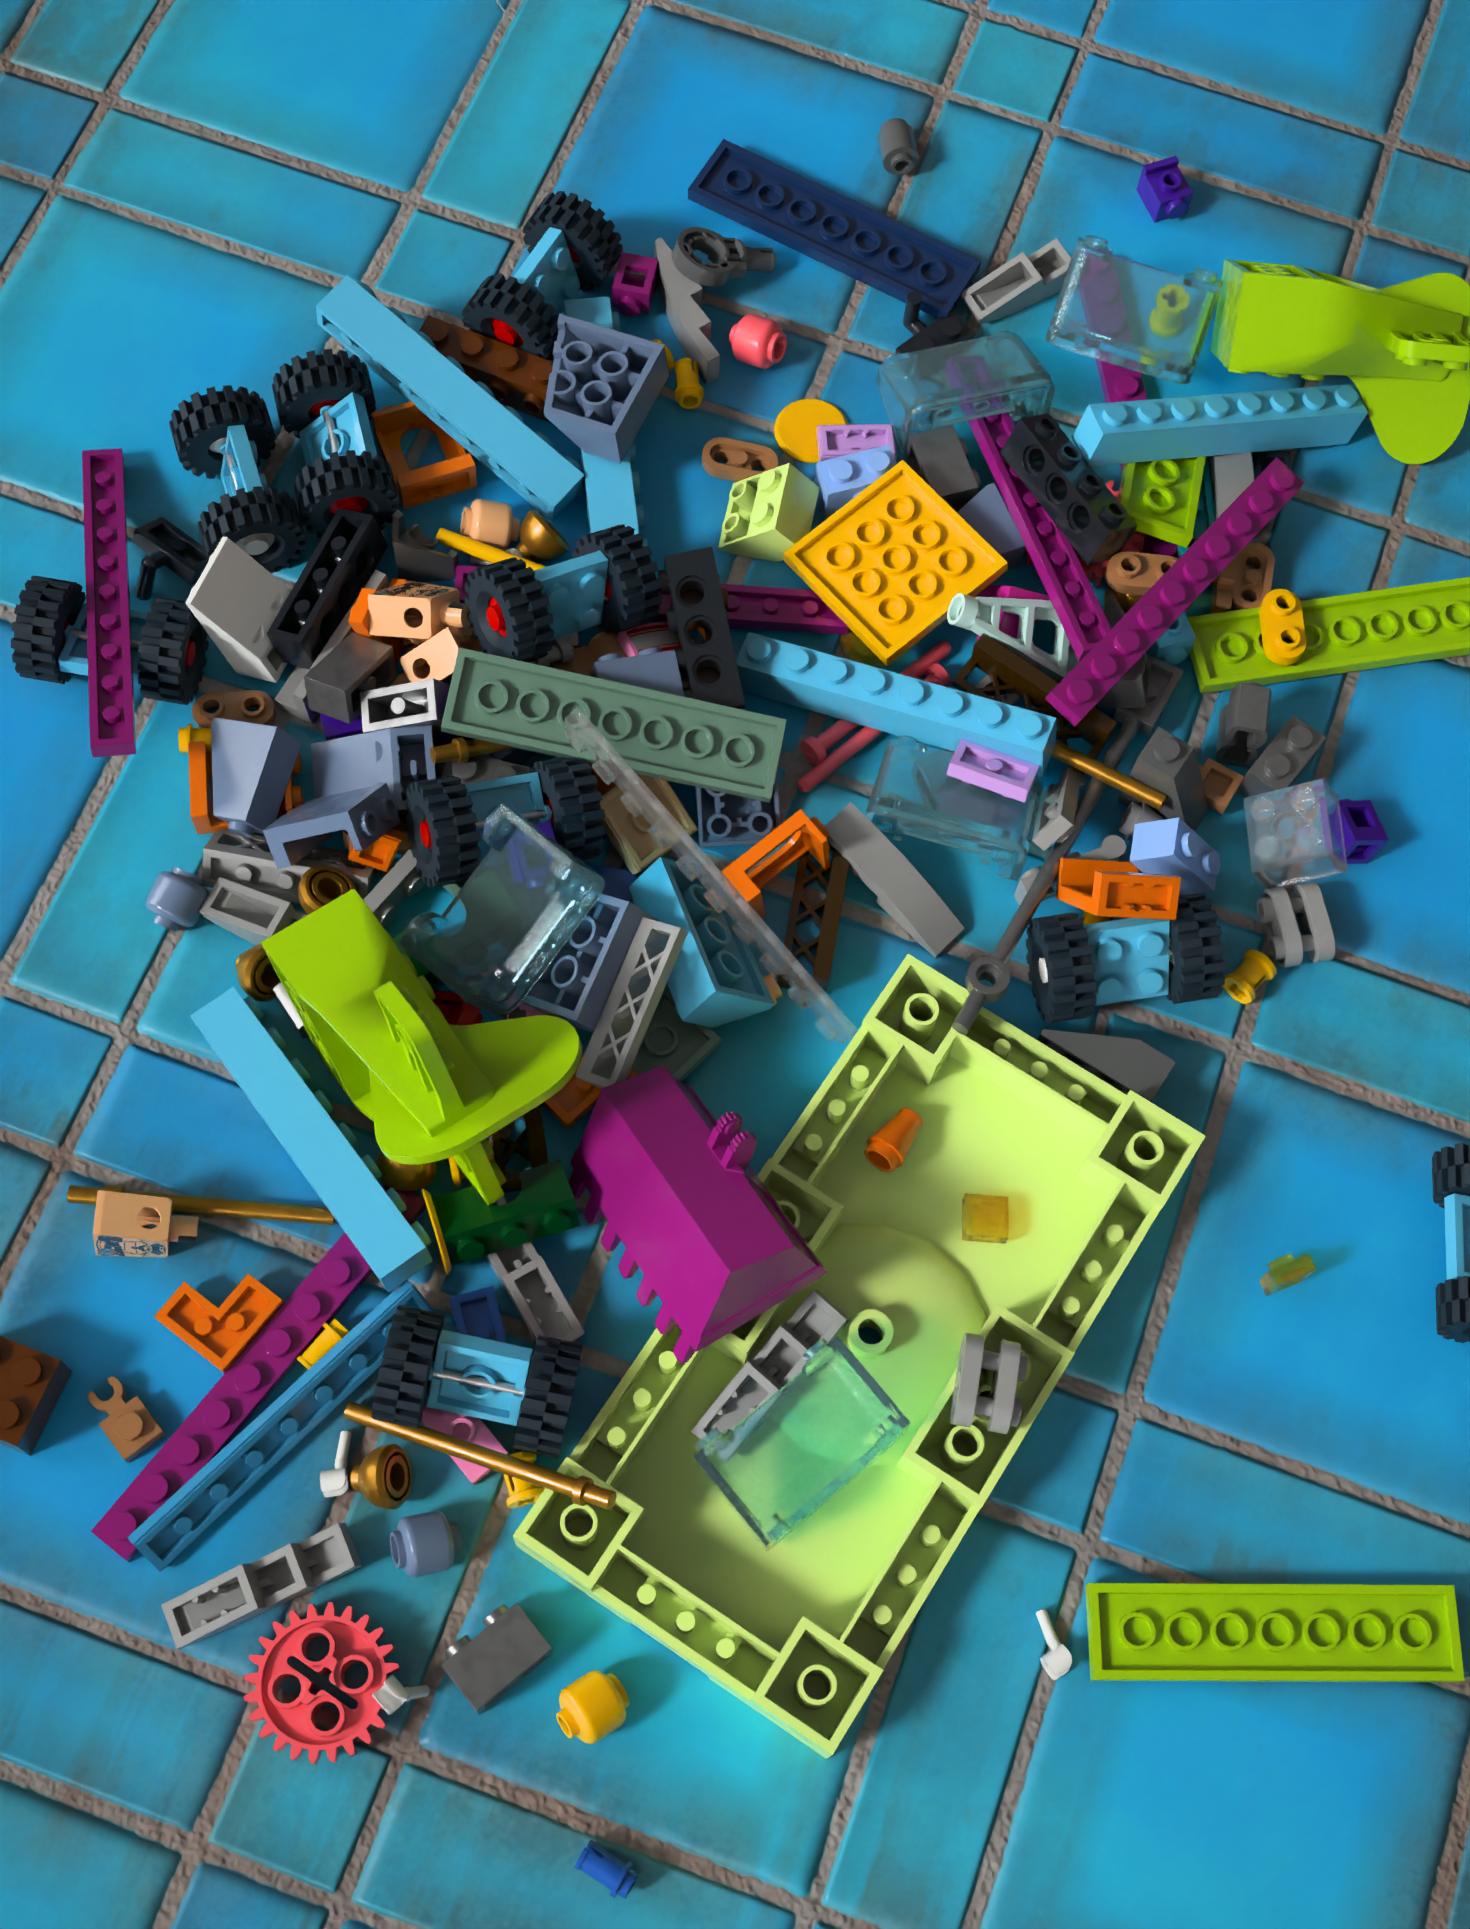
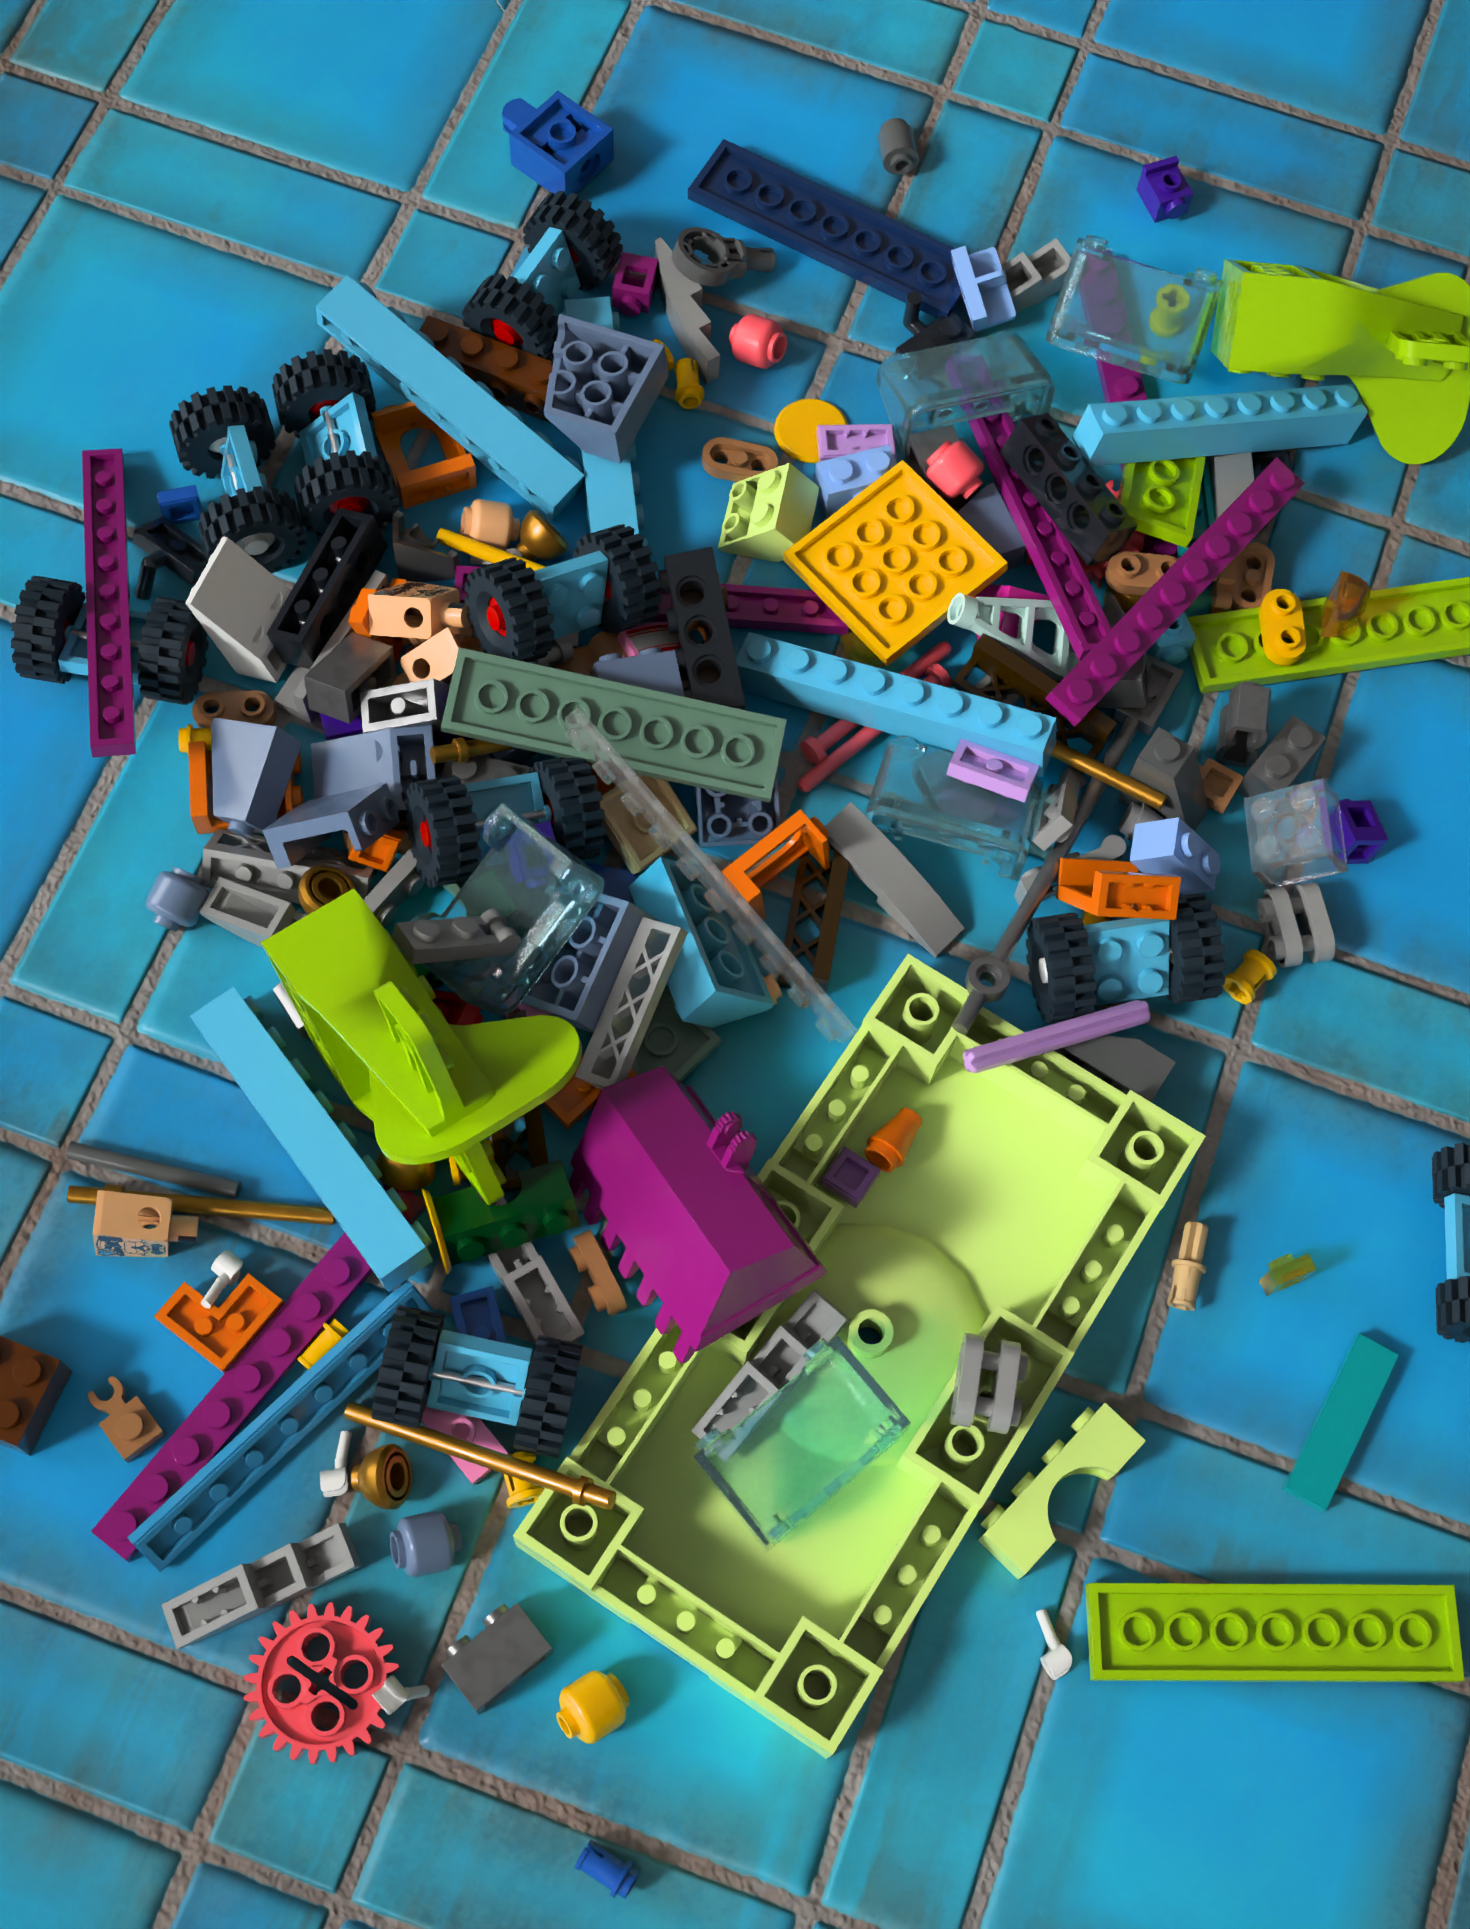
pearl gold brick [235,944,281,1002] -> none
clear yellow plate [962,1193,1009,1244] -> none
none -> dark grey bar [66,1141,241,1198]
none -> blue tile [156,485,203,525]
none -> white hand [201,1250,243,1309]
none -> light grey plate [392,908,521,964]
none -> blue brick [502,91,614,197]
none -> medium nougat plate [569,1230,627,1317]
none -> medium lavender tile [820,1146,881,1208]
none -> coral head [926,440,984,499]
none -> light blue panel [951,246,1016,332]
none -> lavender axle [963,1000,1151,1073]
none -> yellowish green arch [978,1403,1146,1580]
none -> tan axle [1167,1221,1208,1311]
none -> teal tile [1281,1333,1399,1512]
none -> clear orange brick [1321,571,1371,637]

